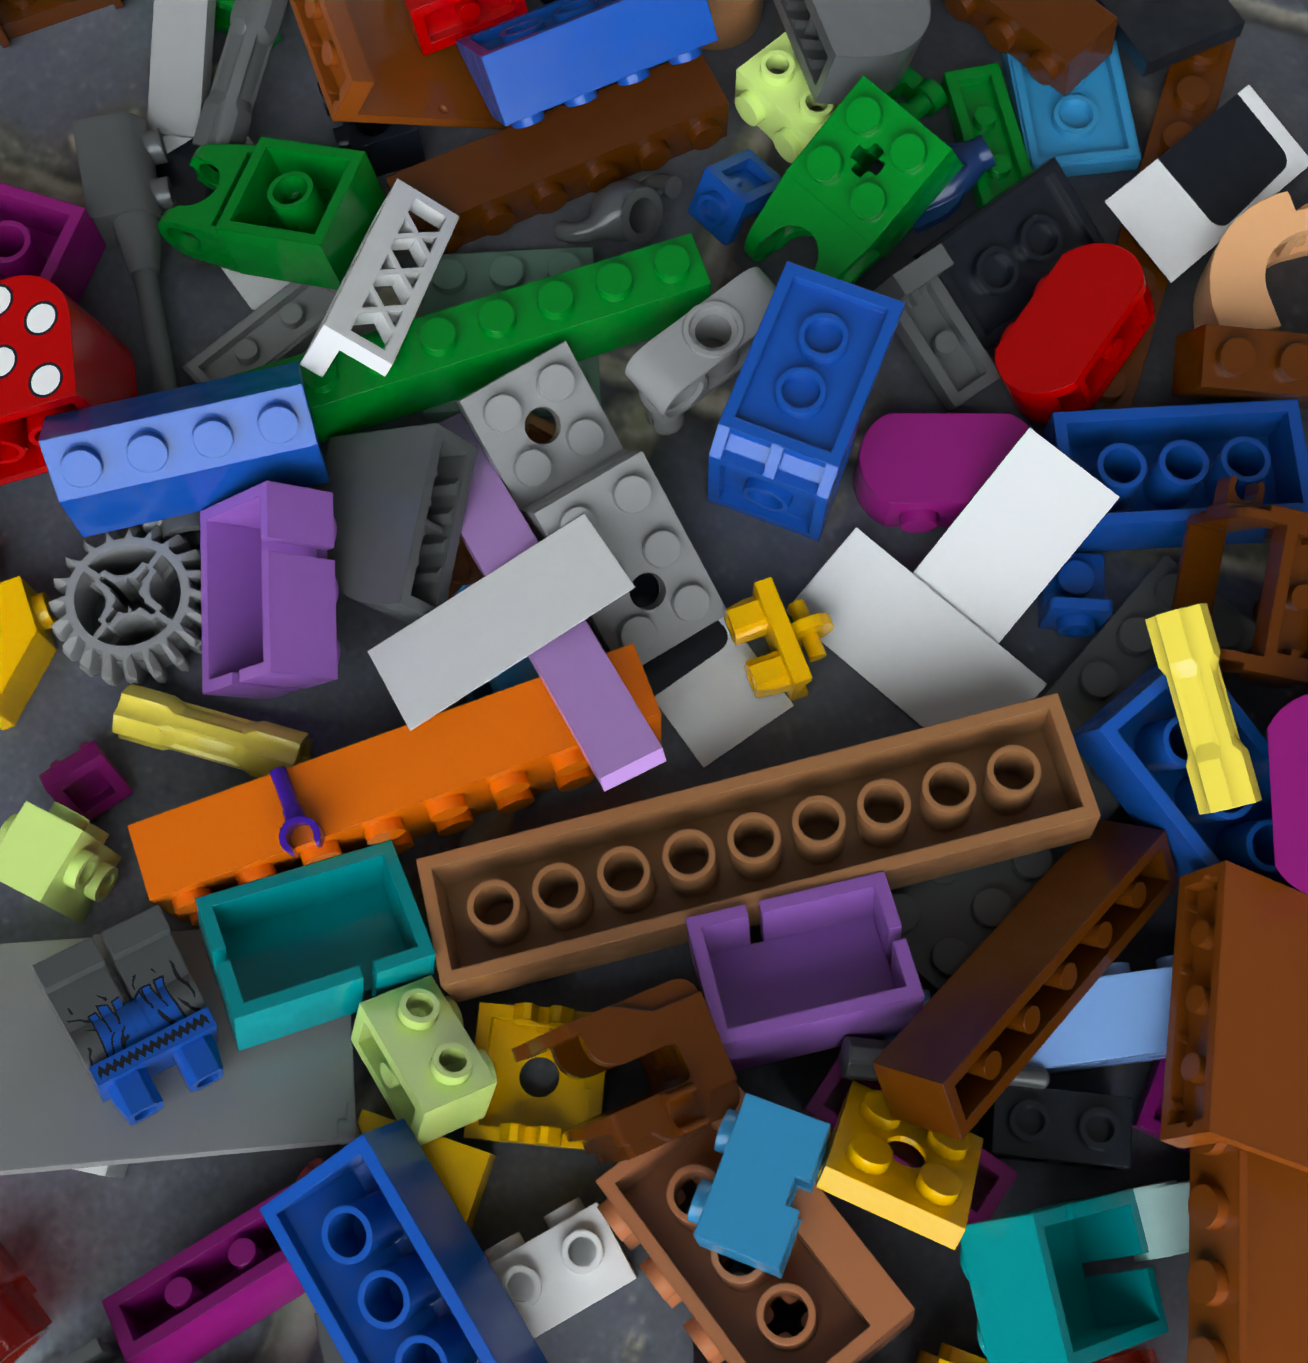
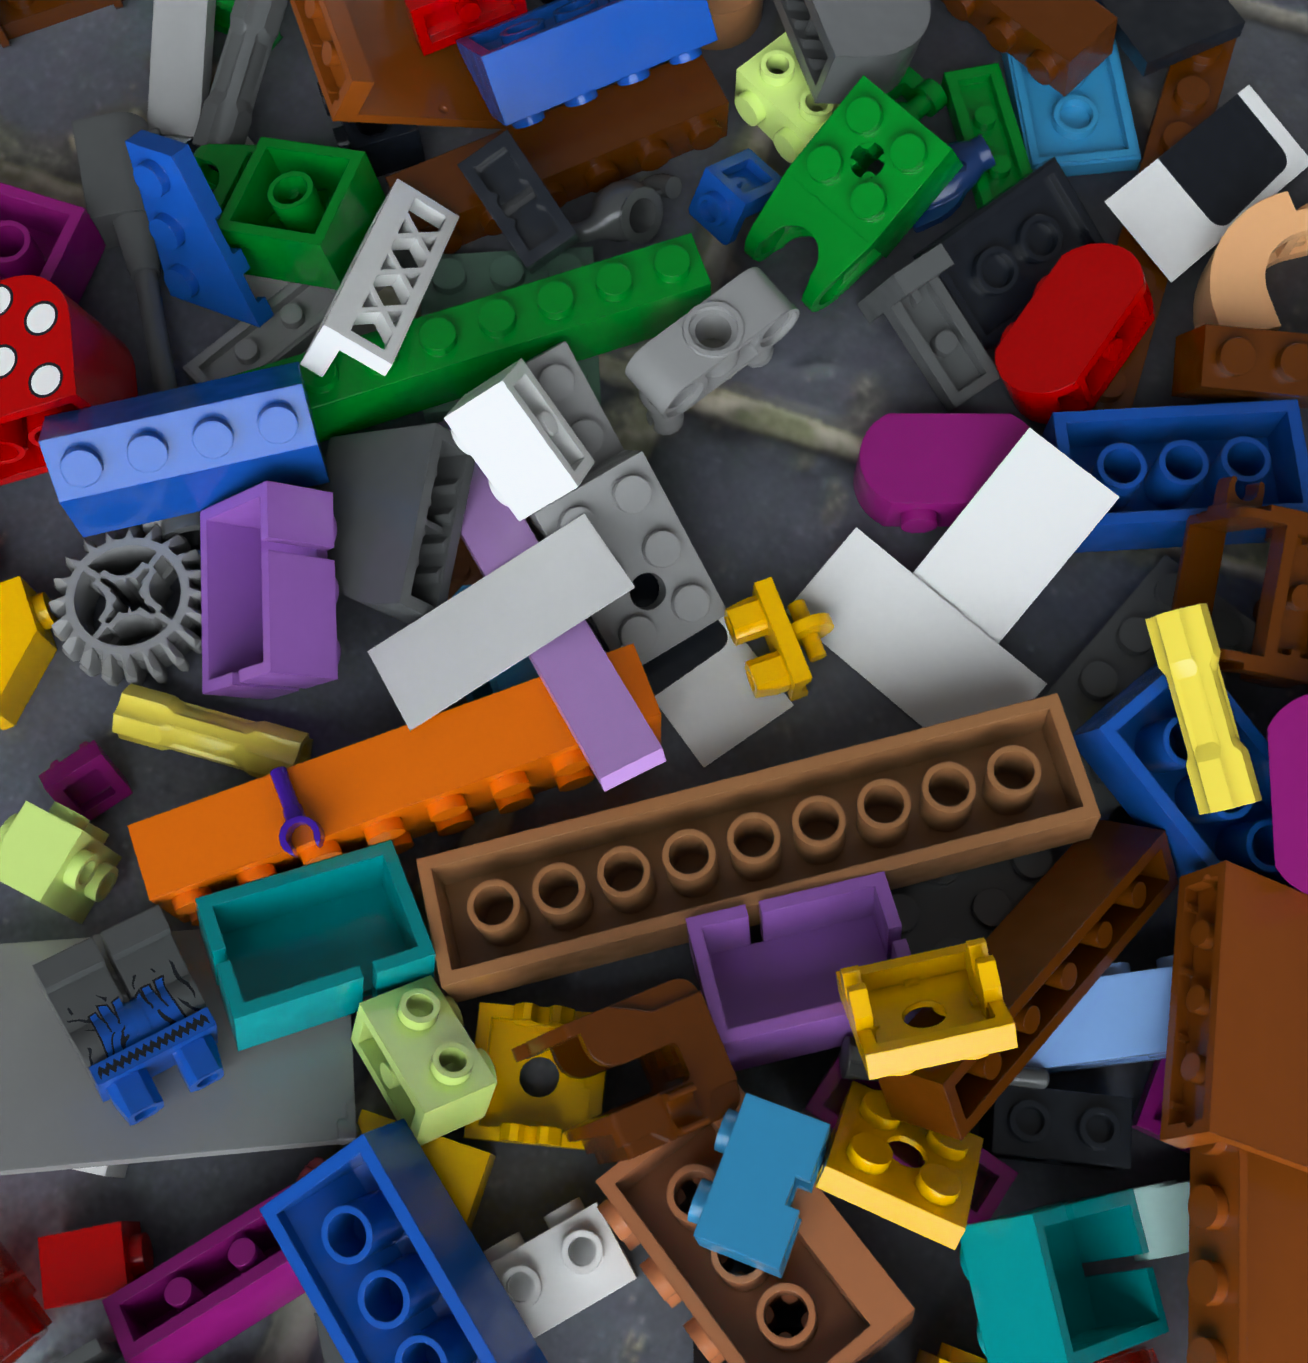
blue bracket [707,261,905,542] -> none
blue bracket [1038,553,1113,638] -> none
none -> red brick [38,1221,154,1310]
none -> blue wing [125,129,274,328]
none -> white brick [444,358,595,522]
none -> black brick [457,130,580,274]
none -> yellow piece [835,937,1018,1080]

